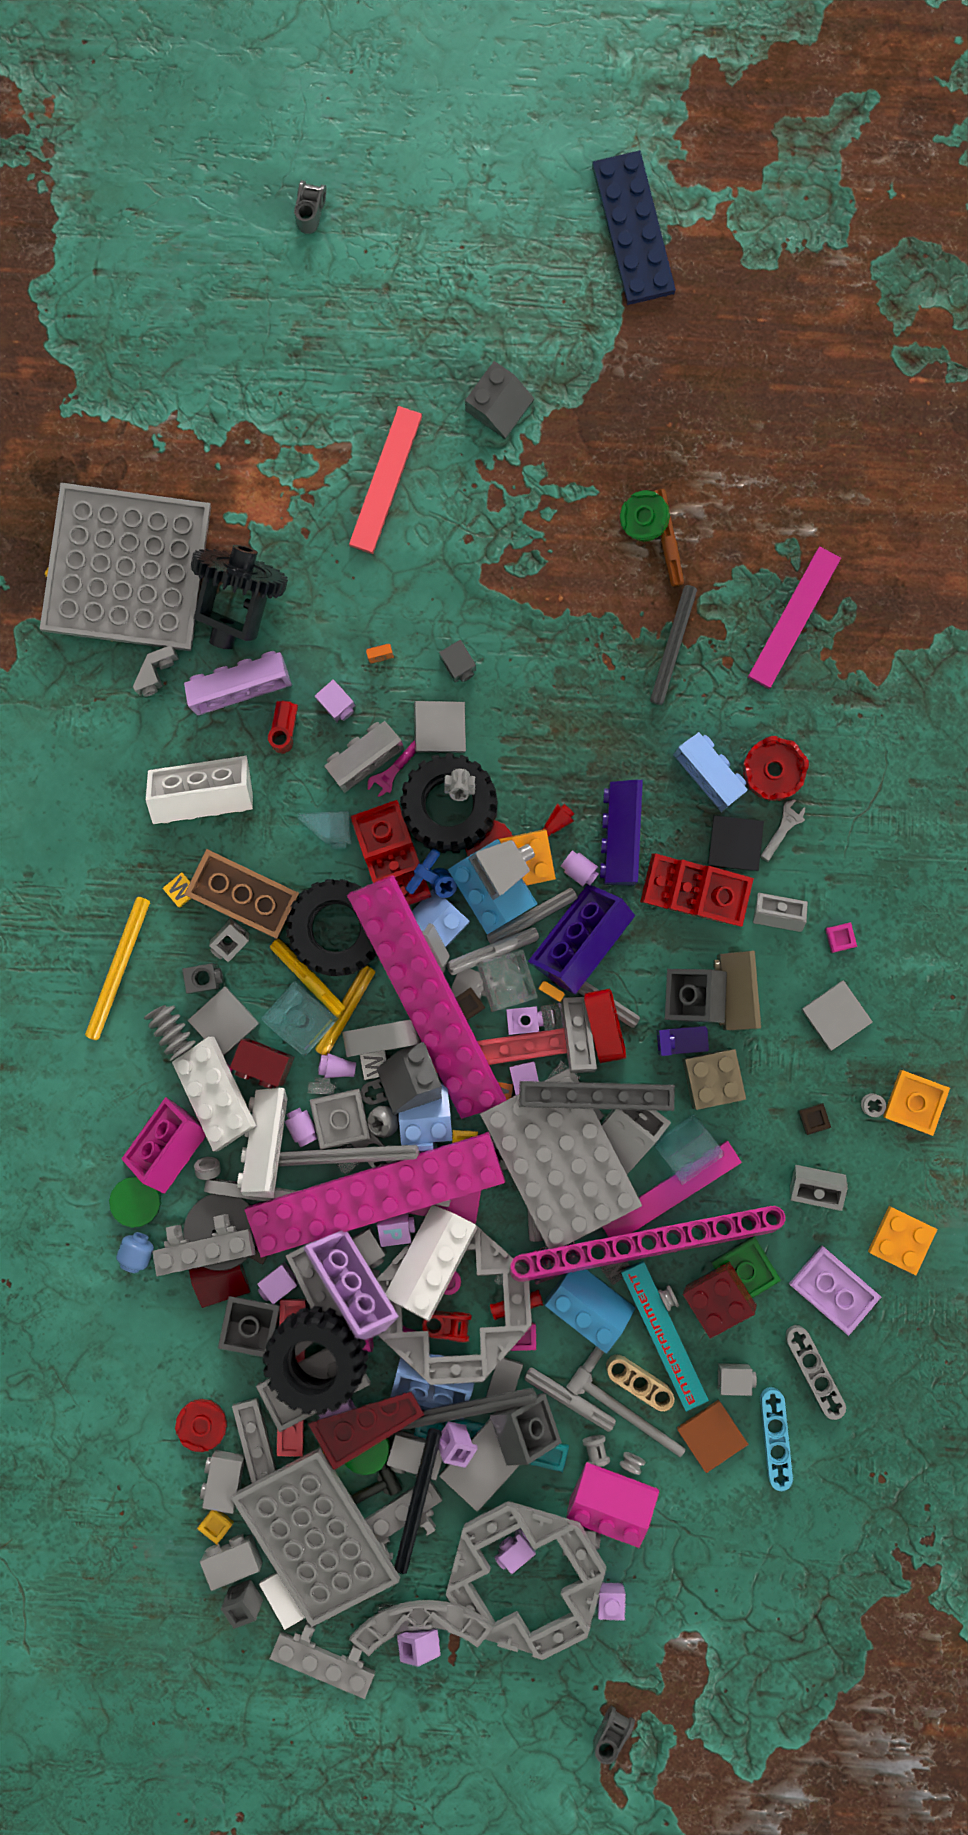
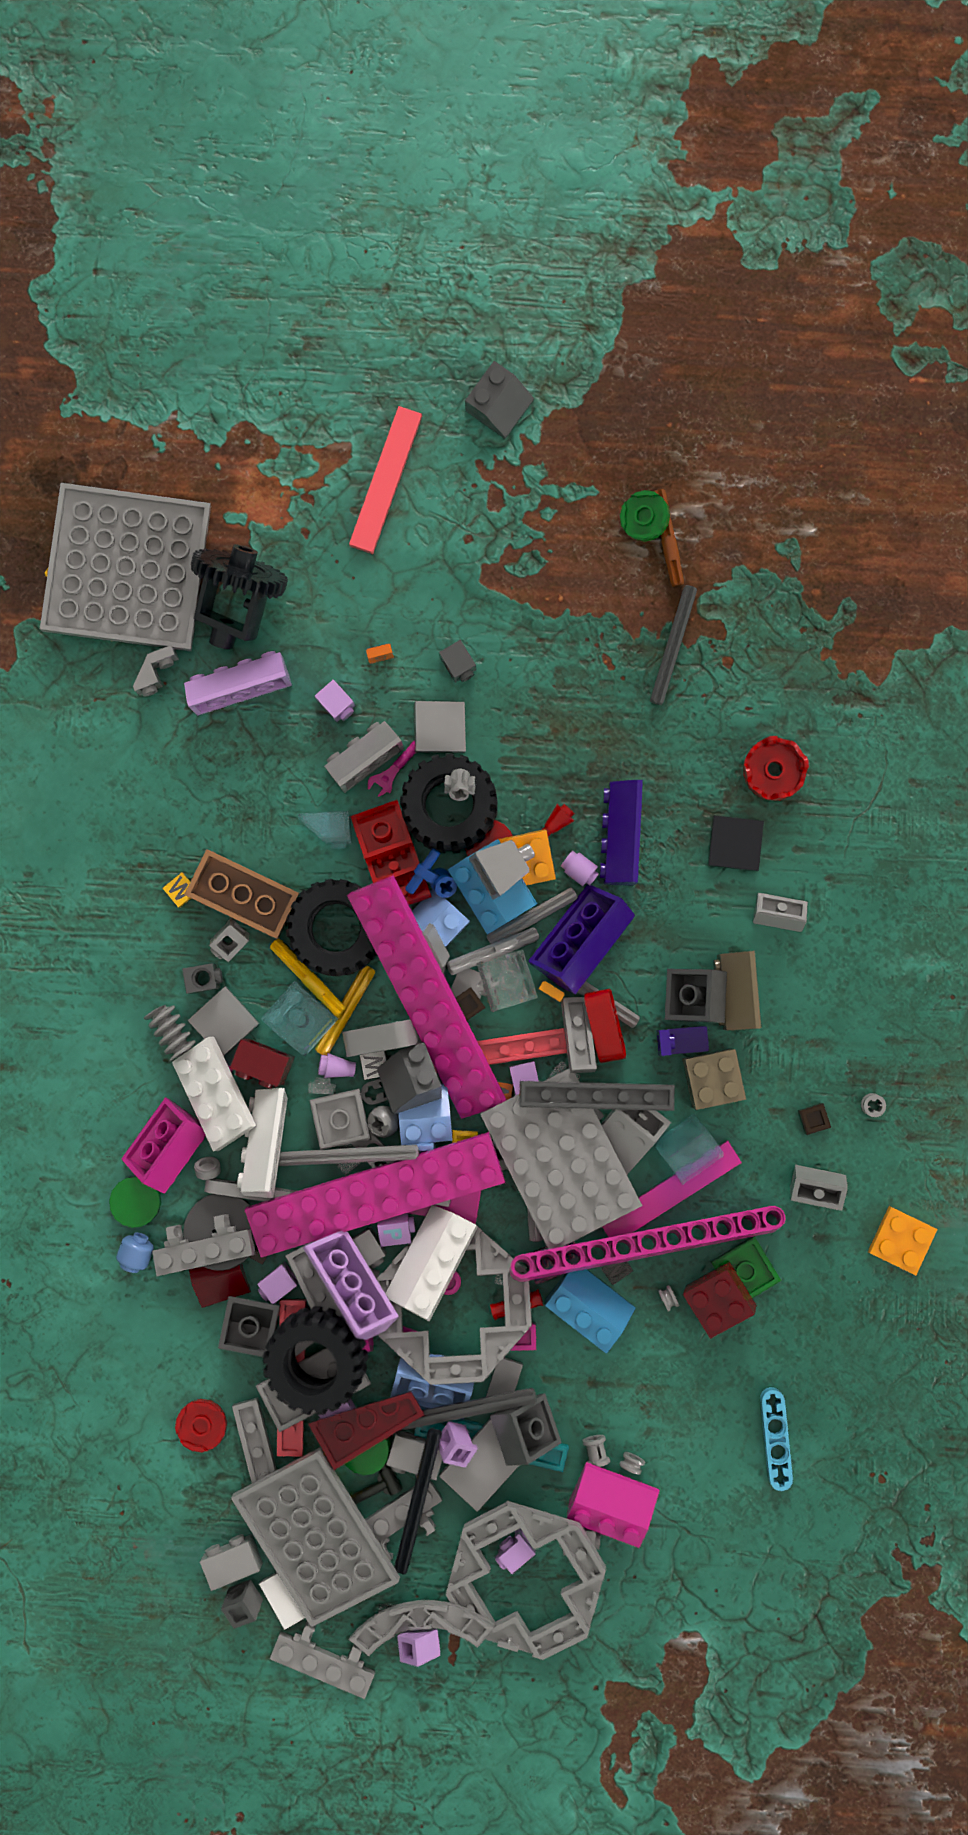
yellow axle [85,897,150,1040] -> none
white slope [146,755,253,824] -> none
yellow tile [197,1510,234,1545] -> none
light grey brick [200,1450,245,1514] -> none
red piece [268,701,298,754] -> none
lavender brick [284,1108,318,1147] -> none
dark grey piece [294,180,327,234] -> none
red piece [422,1310,472,1342] -> none
lavender brick [506,1007,544,1035] -> none
light grey axle [524,1368,616,1432] -> none
clear tile [540,1003,564,1031] -> none
light grey bar [566,1346,685,1457] -> none
dark blue plate [592,150,676,305] -> none
dark grey piece [593,1706,635,1765] -> none
lavender brick [597,1582,625,1620] -> none
tan beam [606,1354,674,1411] -> none
teal tile [620,1261,709,1412] -> none
red slope [640,853,754,927] -> none
light blue slope [673,732,747,812] -> none
dark orange tile [677,1399,749,1473] -> none
light grey brick [718,1363,757,1396] -> none
dark pink tile [747,546,841,689] -> none
light grey piece [760,799,805,862] -> none
light grey beam [785,1325,846,1420] -> none
lavender tile [789,1245,881,1336] -> none
light grey tile [801,980,872,1051] -> none
dark pink tile [825,922,857,953] -> none
light orange plate [883,1070,950,1136] -> none

